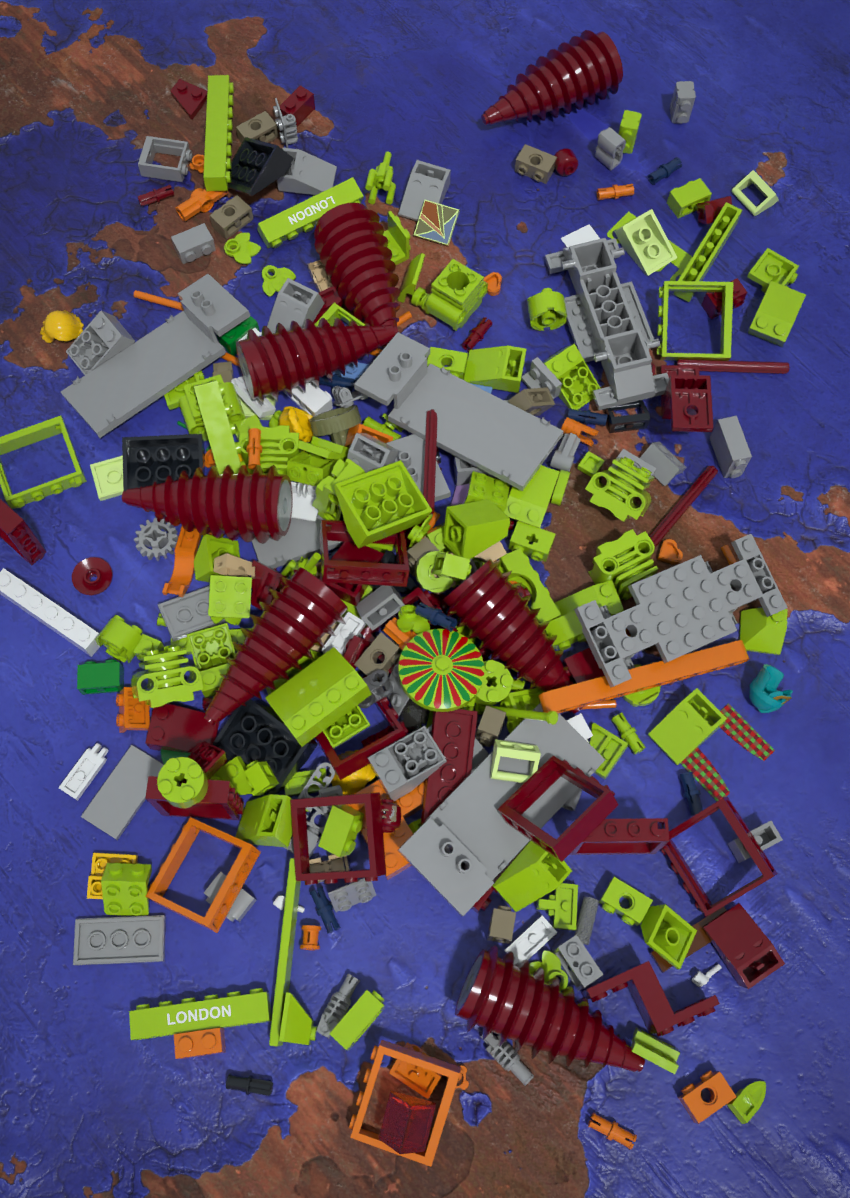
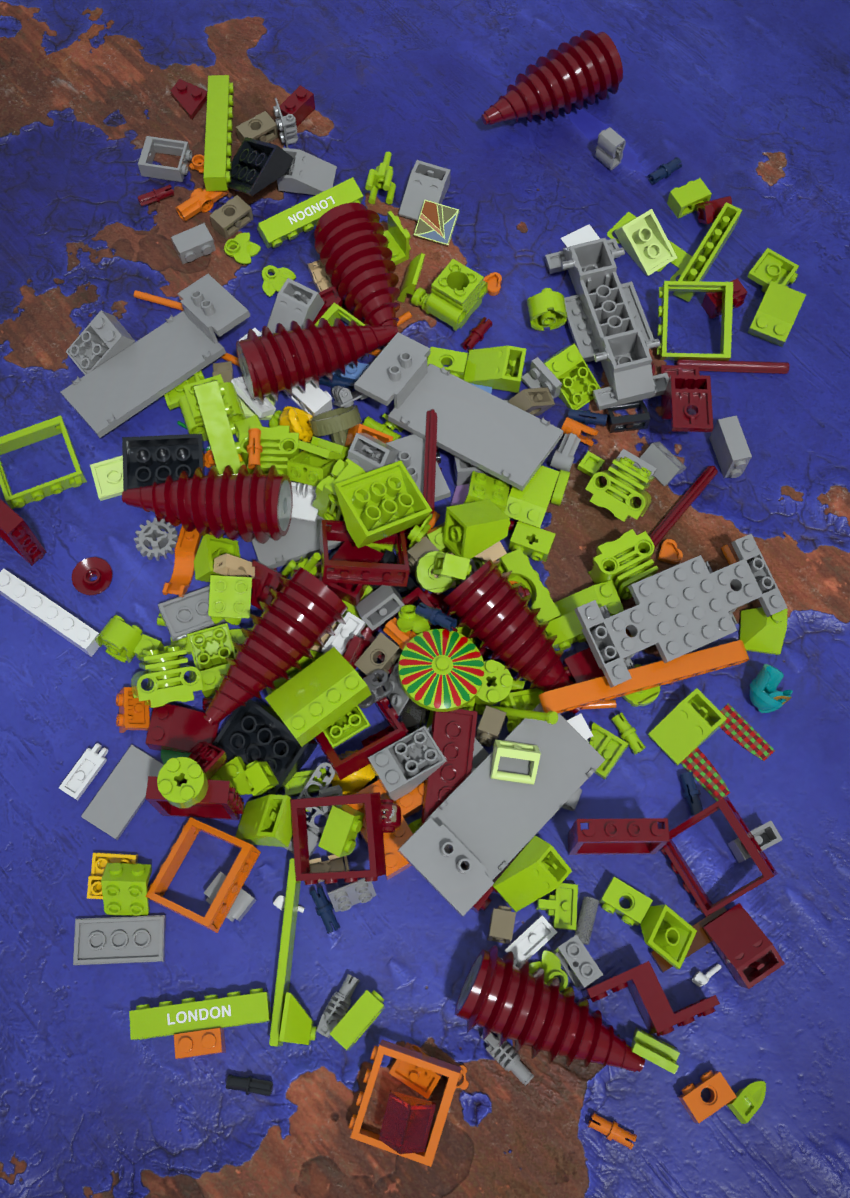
yellow hair [40,310,84,343] -> none
green brick [77,660,124,695] -> none
green brick [217,316,260,356] -> none
orange bush [300,925,321,950] -> none
dark red window [497,756,618,862] -> none
dark tan brick [515,144,557,184] -> none
dark red head [554,149,578,176] -> none
orange pin [597,184,634,201] -> none
lime brick [618,110,642,154] -> none
light grey brick [670,81,696,123] -> none
yellowish green tile [731,170,779,216] -> none

